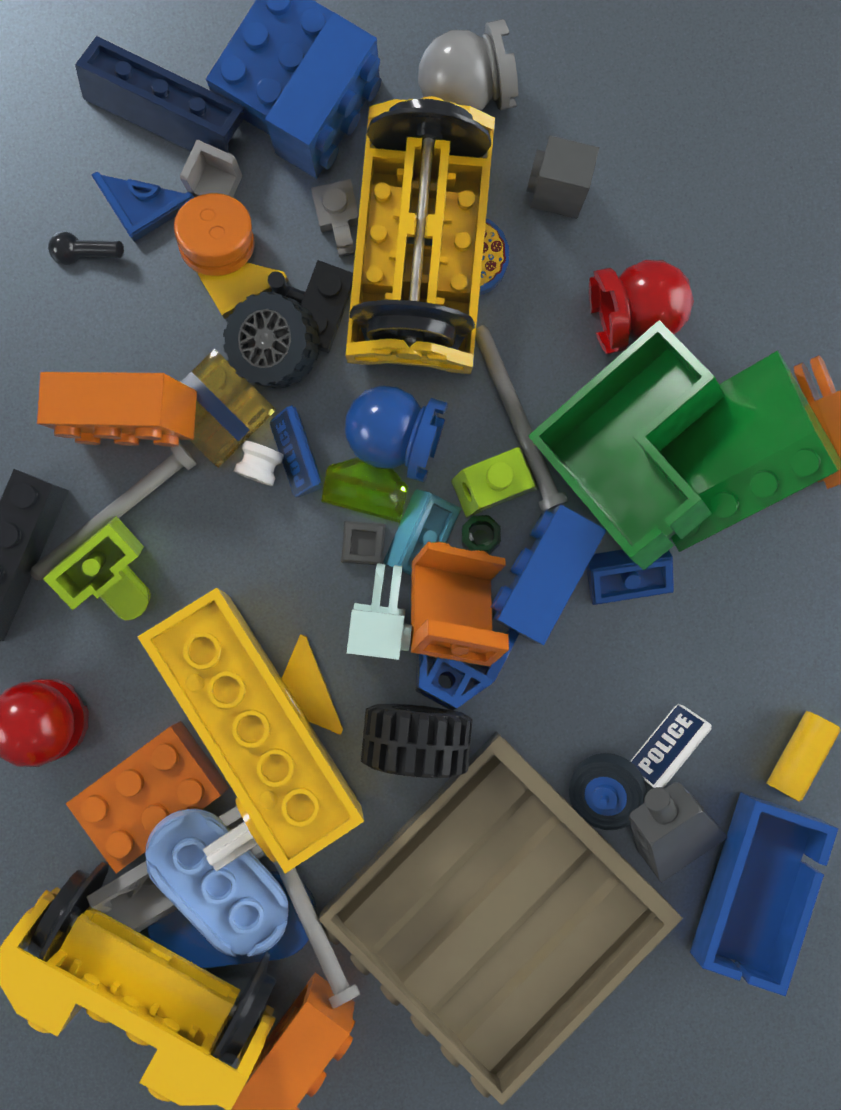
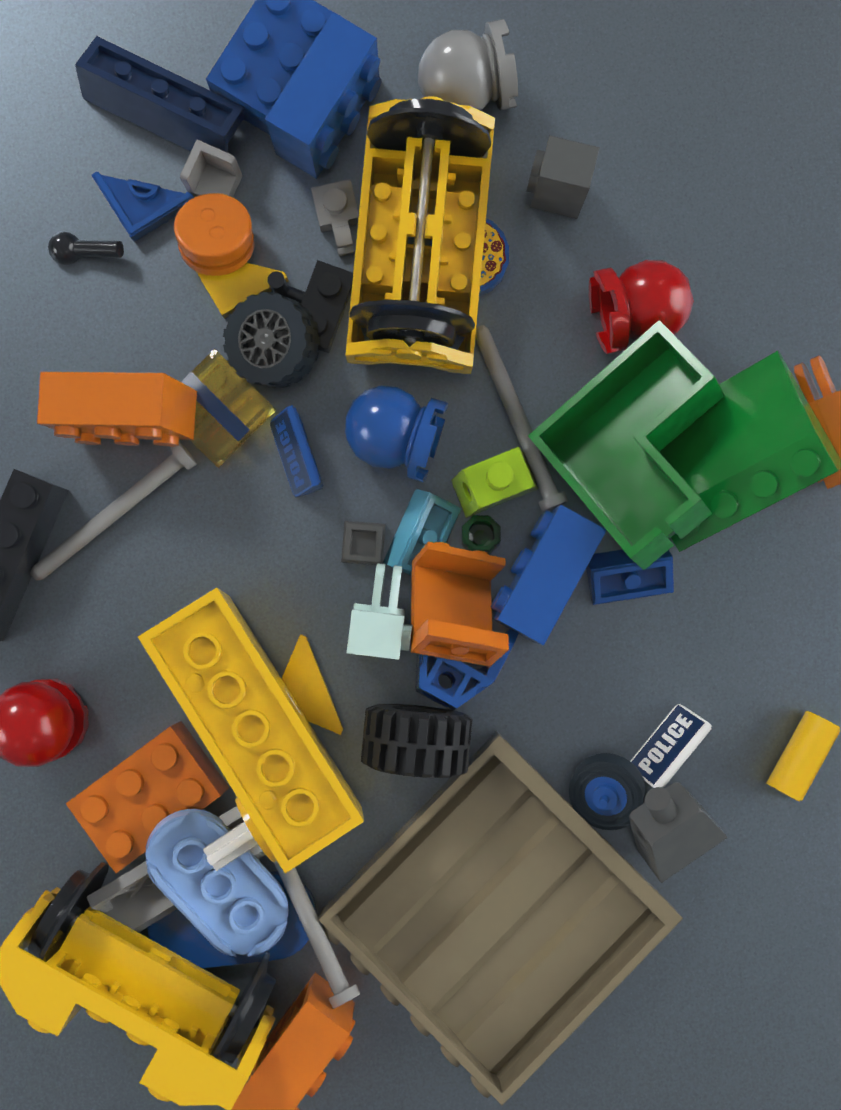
lime brick [43,516,151,620] -> none
white wheel [233,441,284,486] -> none
clear neon green slope [321,457,409,523] -> none
blue piece [690,792,839,997] -> none

